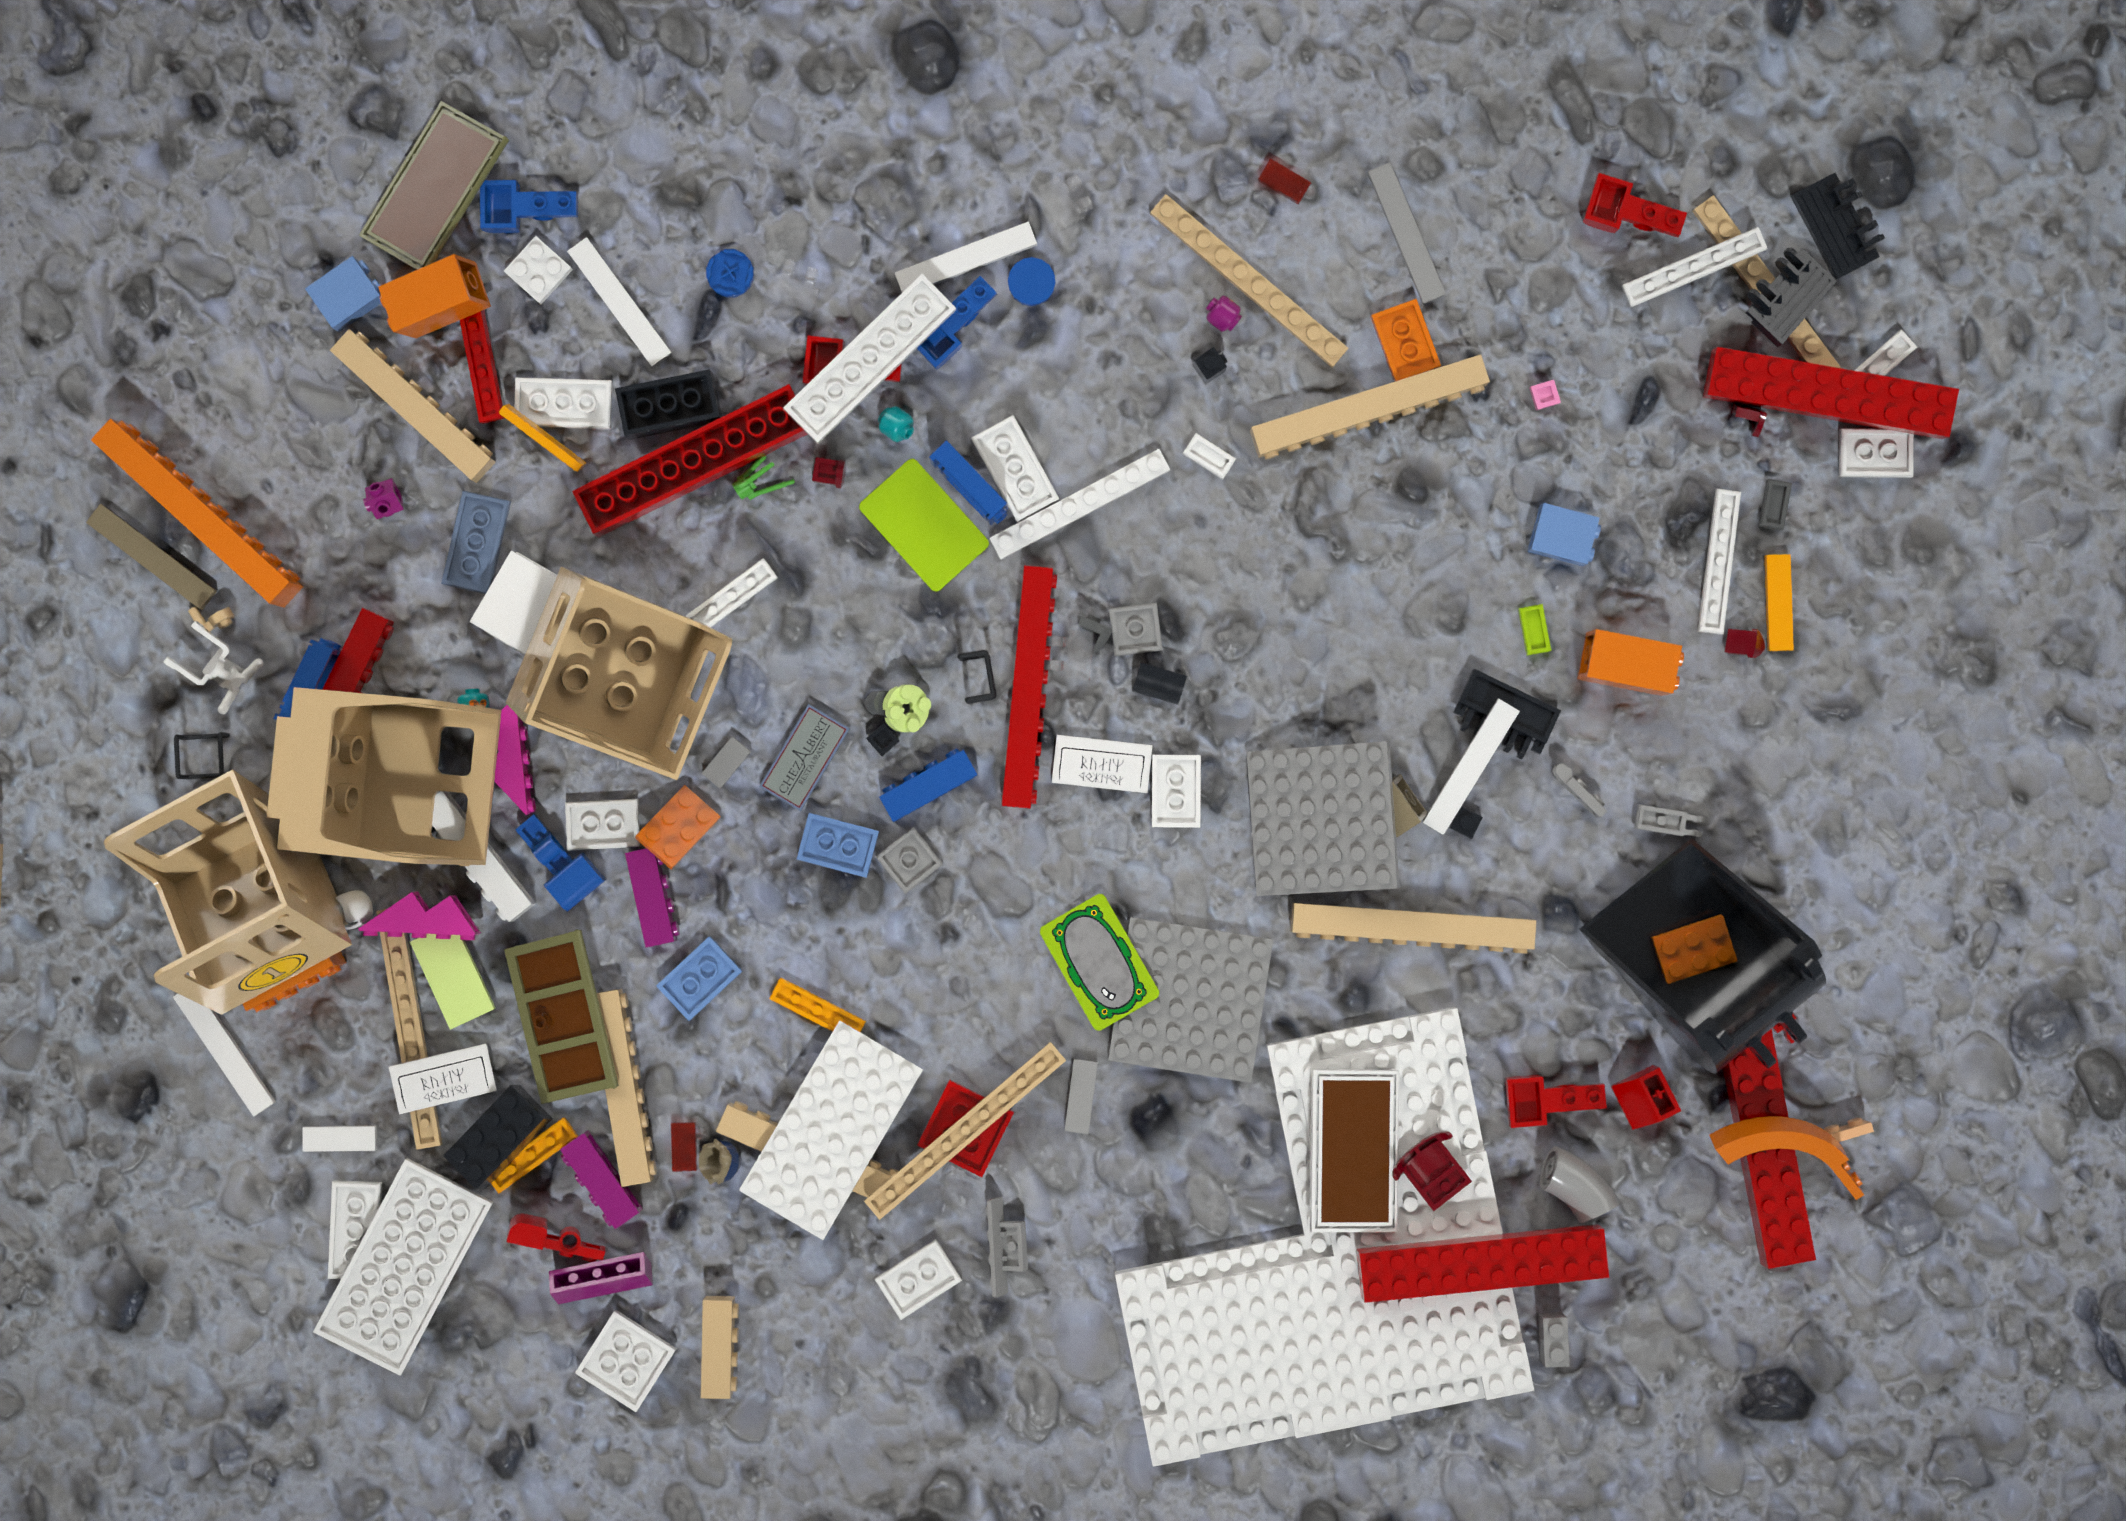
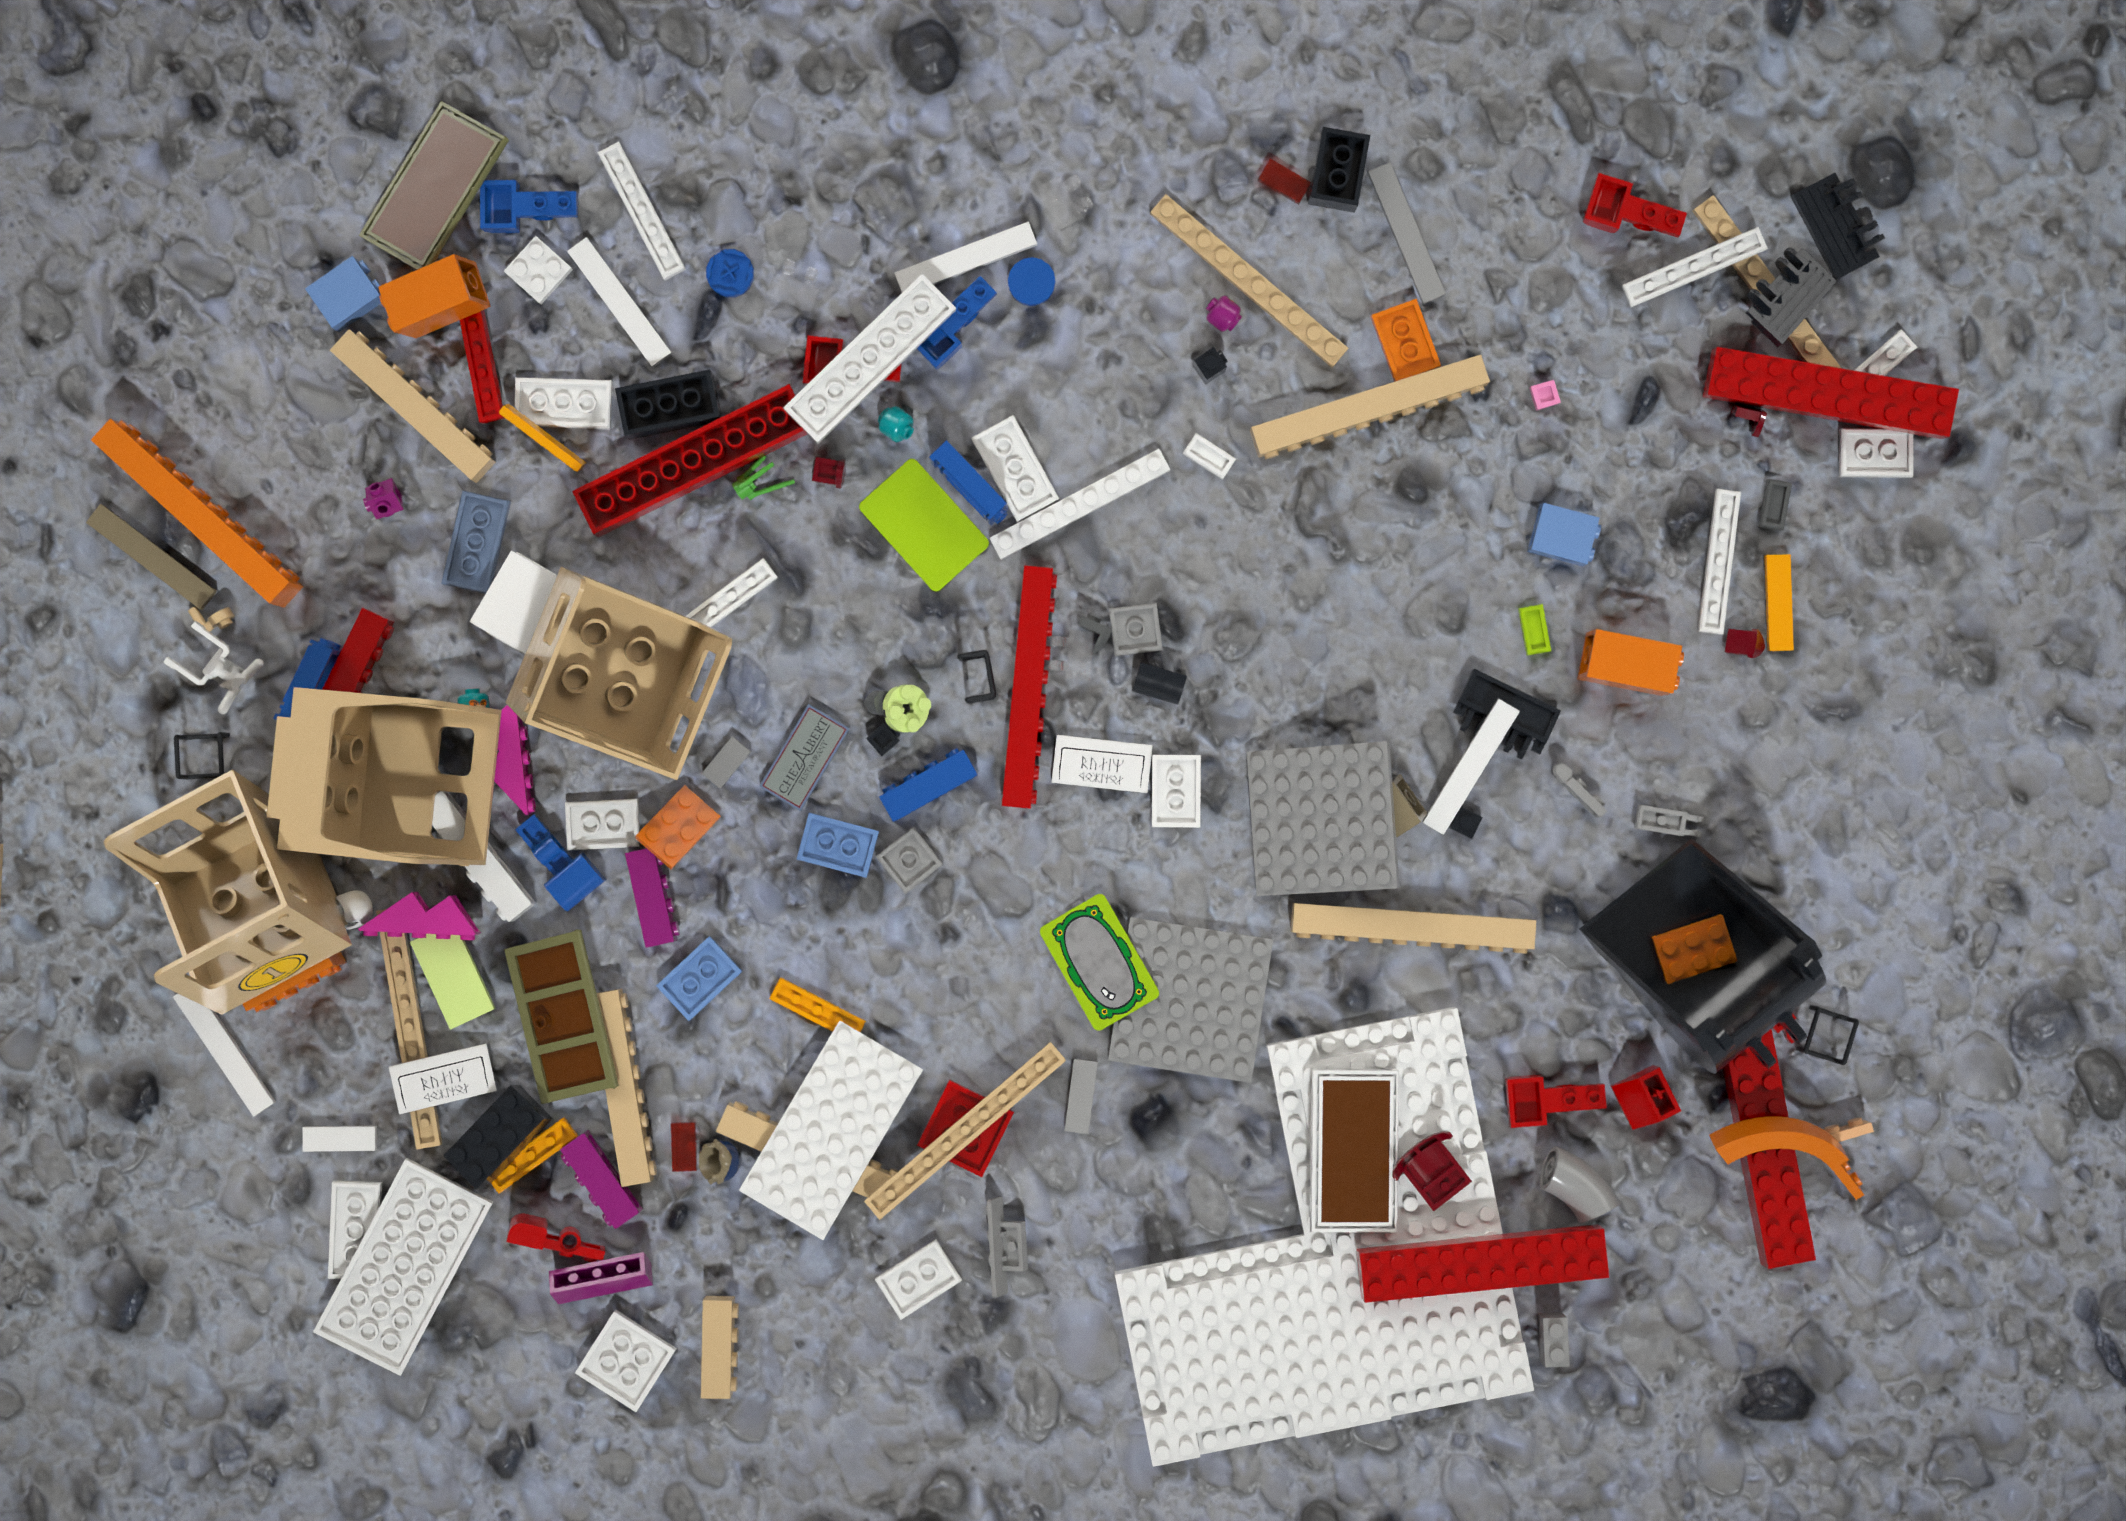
none -> white tile [597,142,686,280]
none -> black brick [1308,127,1371,213]
none -> black piece [1796,1005,1859,1065]

